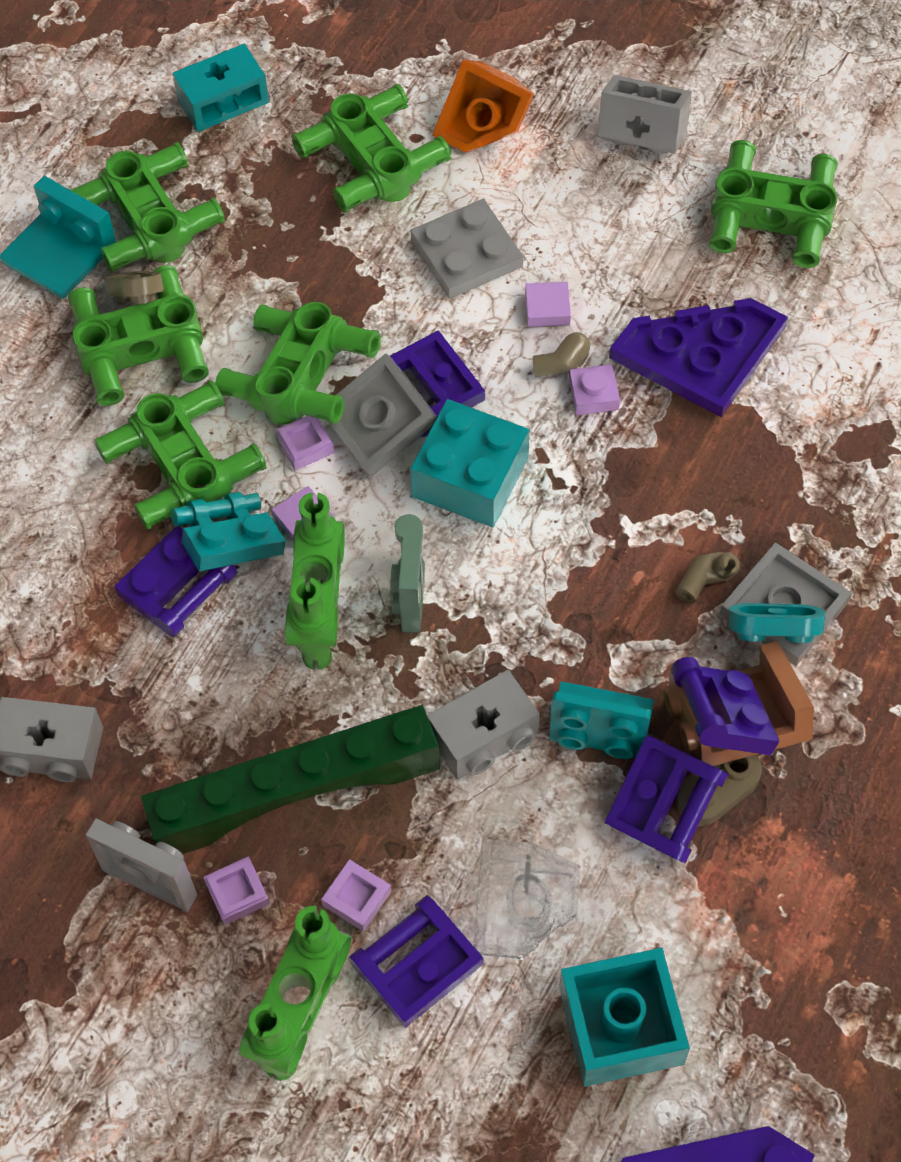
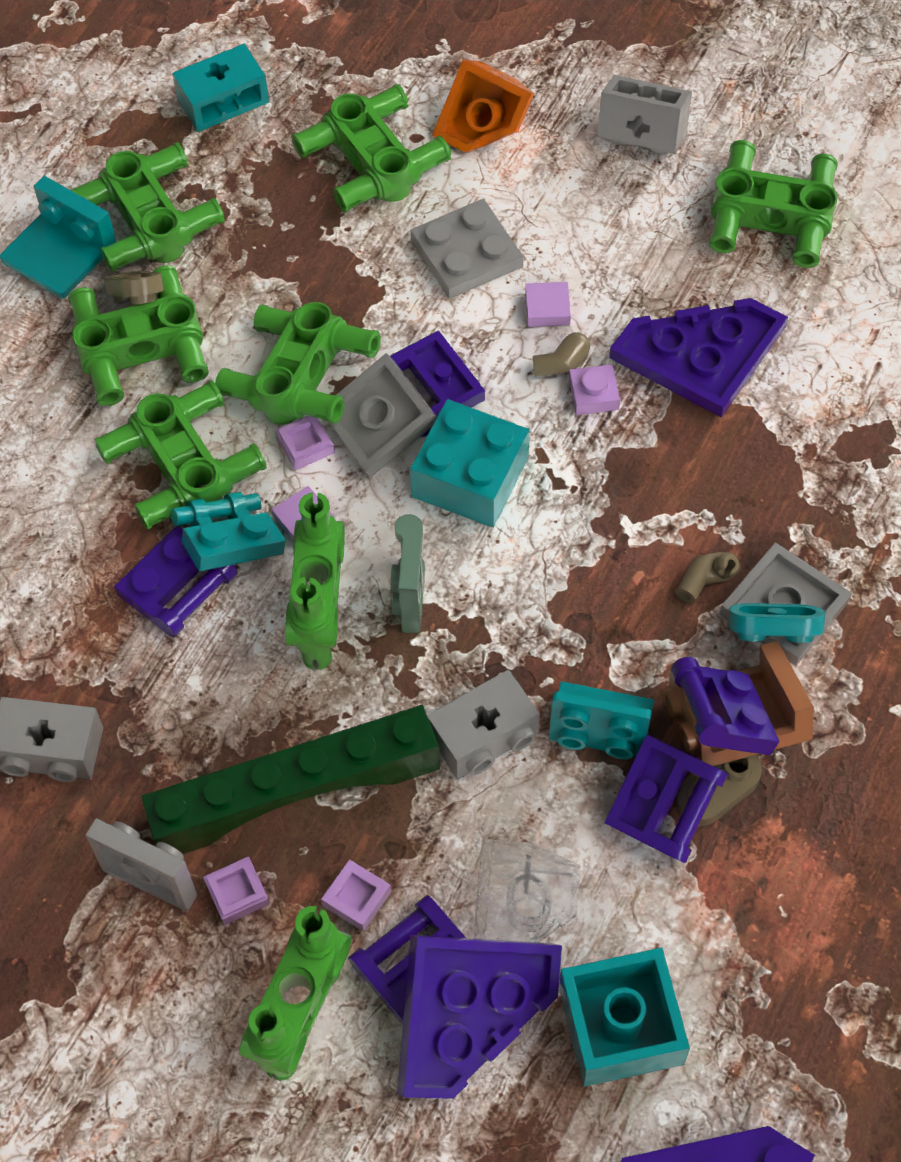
none -> dark purple plate [397,935,562,1099]

